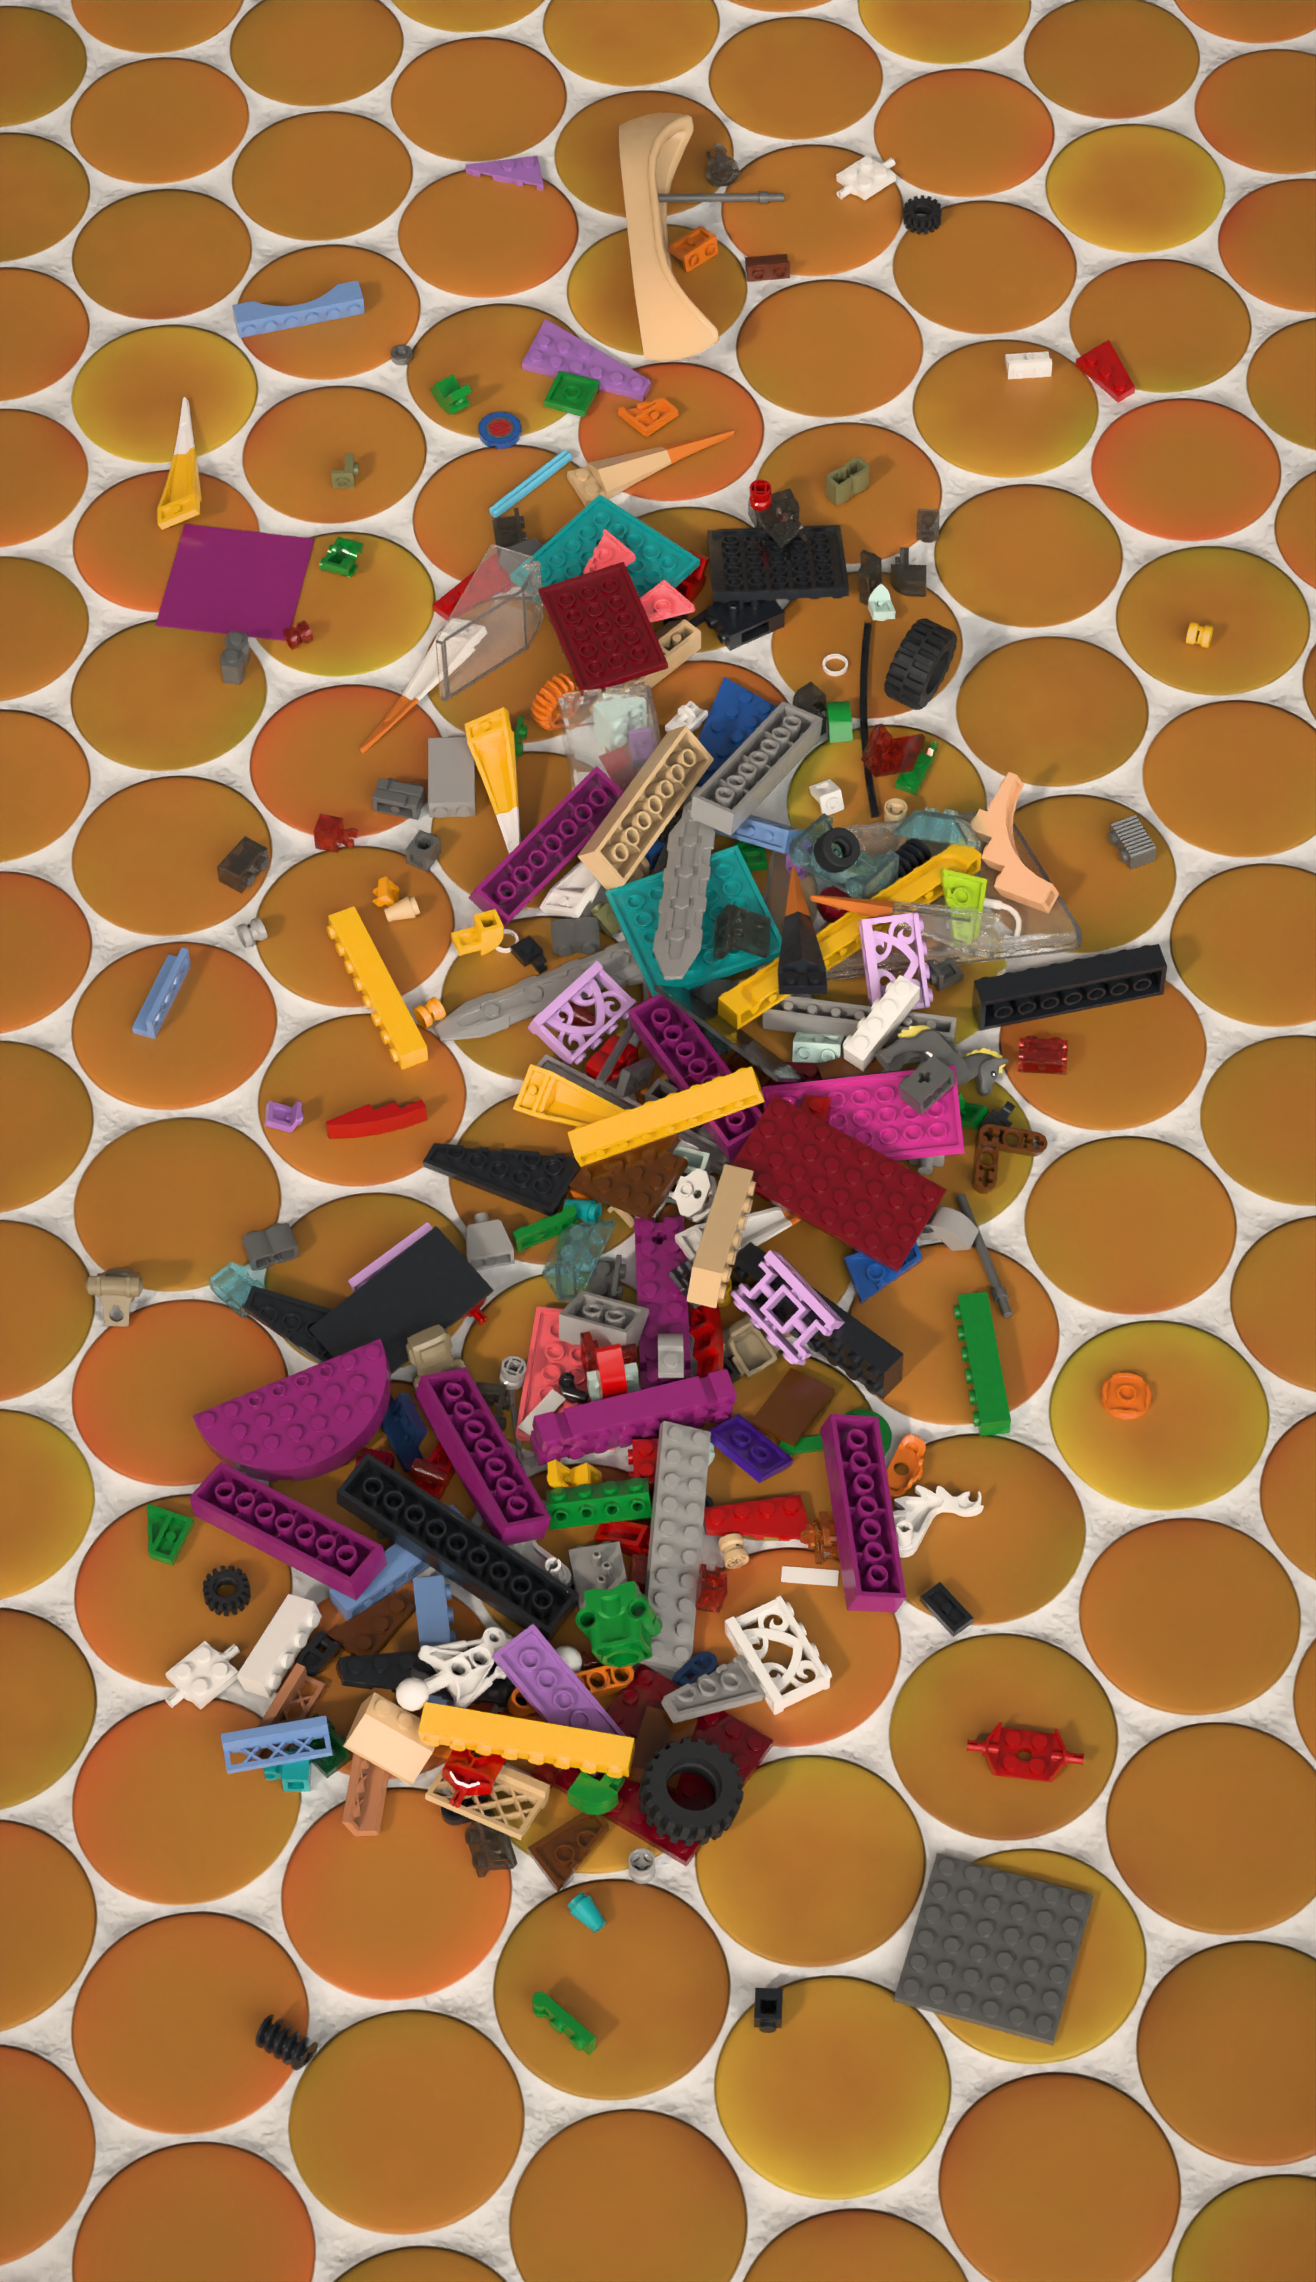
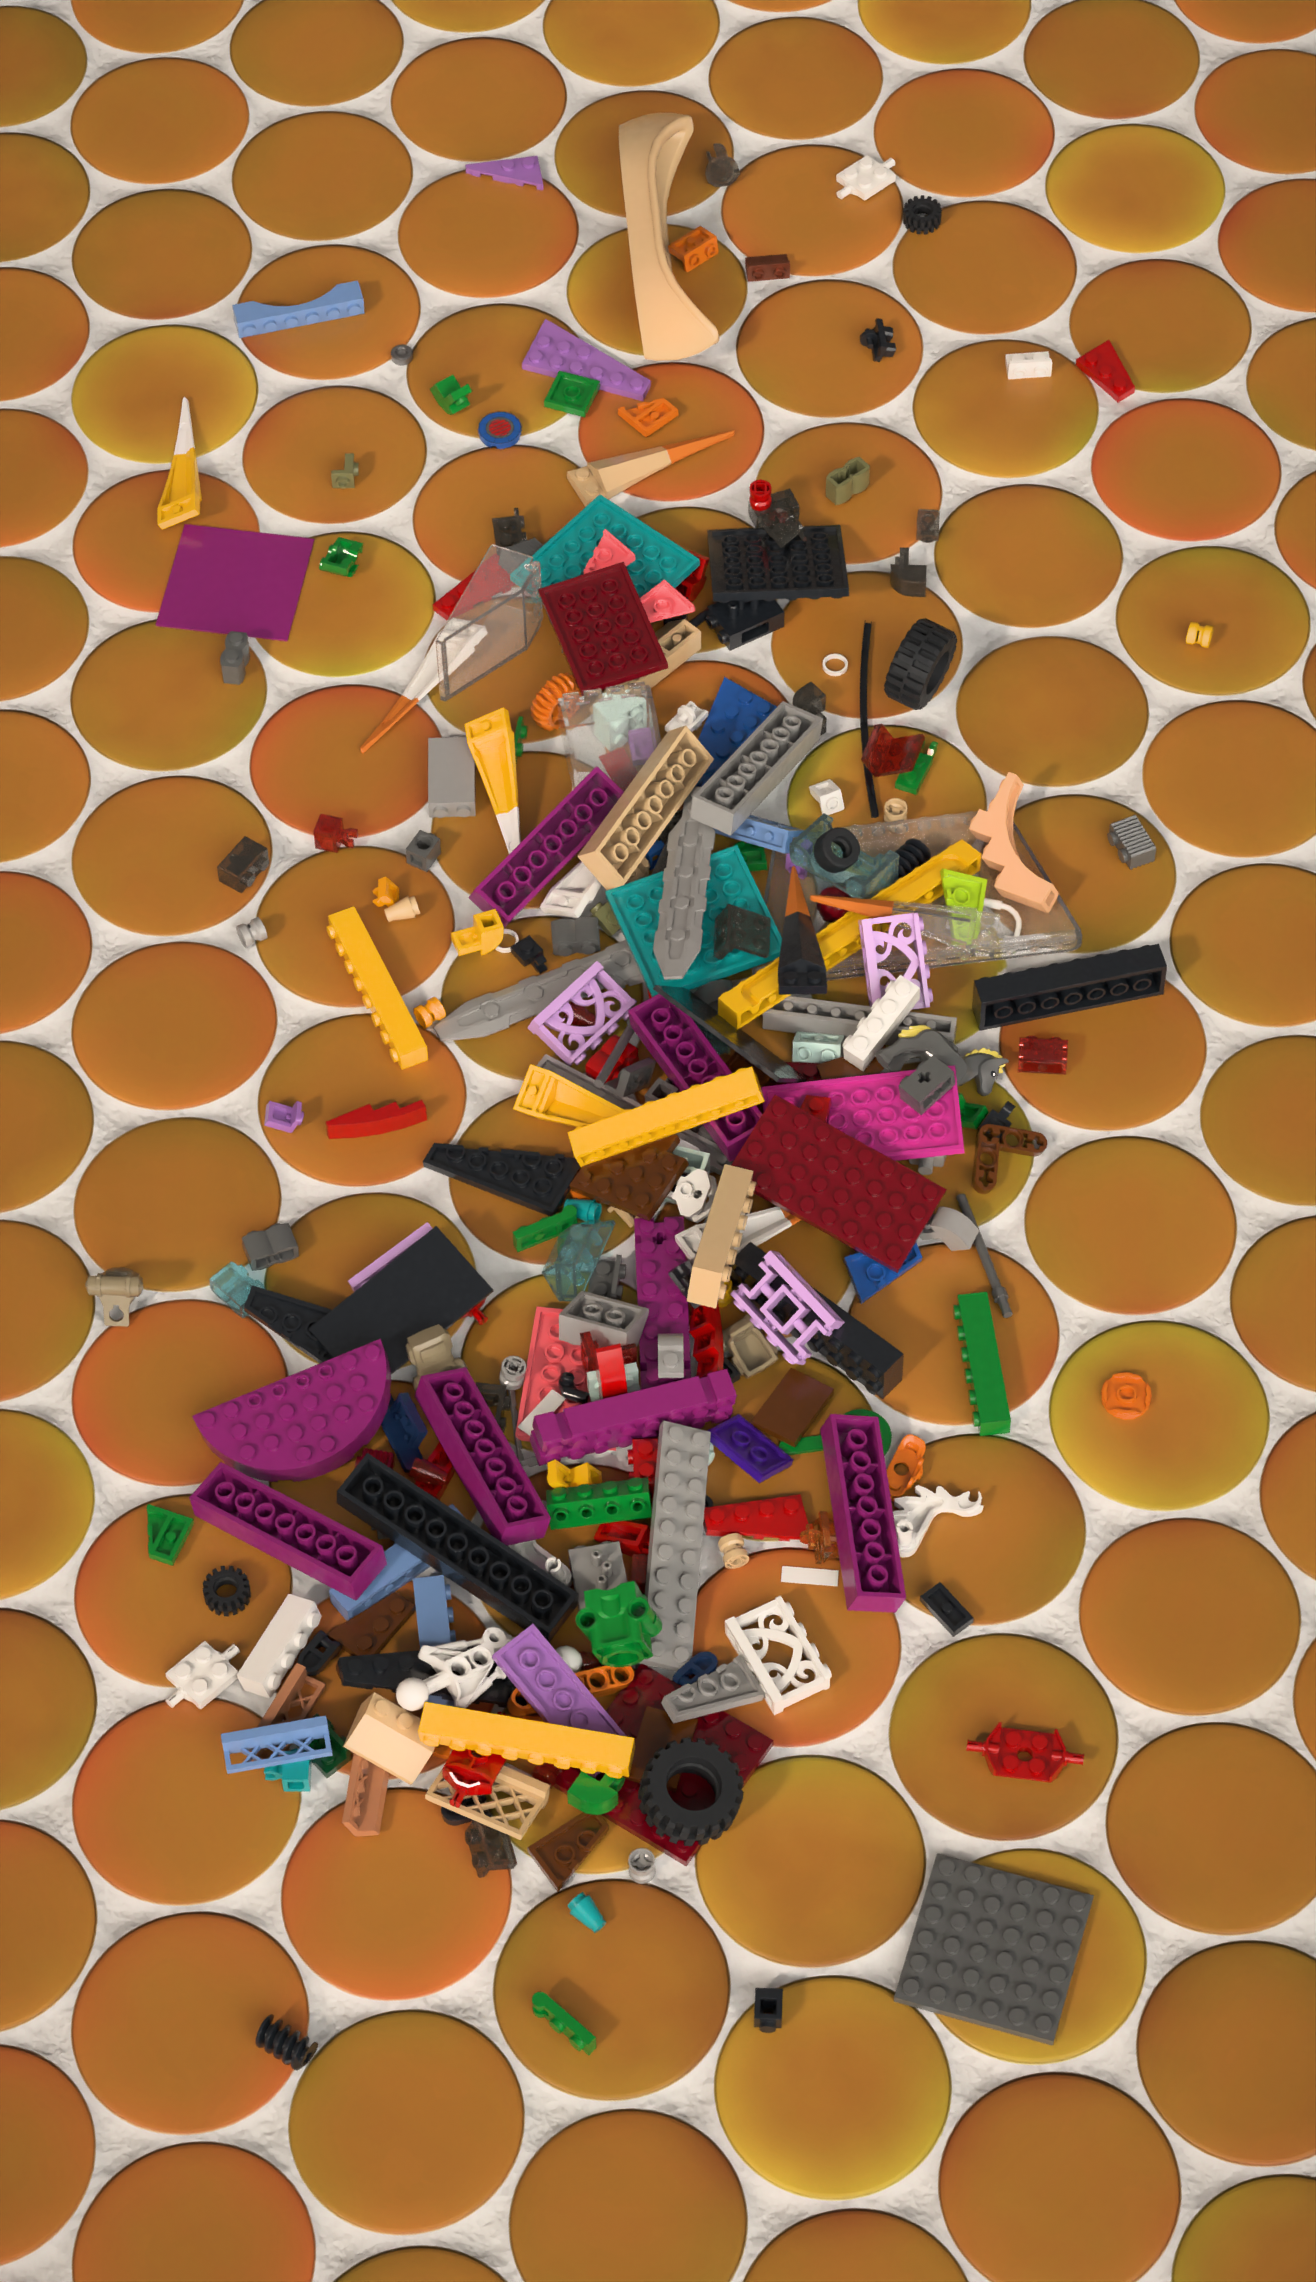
medium blue fence [132,947,191,1039] -> none
clear red wheel [283,621,313,650] -> none
dark grey brick [372,778,425,820] -> none
light grey torso [466,1212,515,1271] -> none
medium azure axle [489,450,572,518] -> none
dark grey bar [658,191,784,204] -> none
clear red brick [695,1564,728,1613] -> none
green brick [825,700,853,743] -> none
clear smoke bracket [858,550,882,605] -> none
light aqua plate [868,584,896,621] -> none
clear light blue wedge [892,807,981,848] -> none
dark grey bracket [927,958,963,991] -> none
none -> black hips [860,318,896,362]

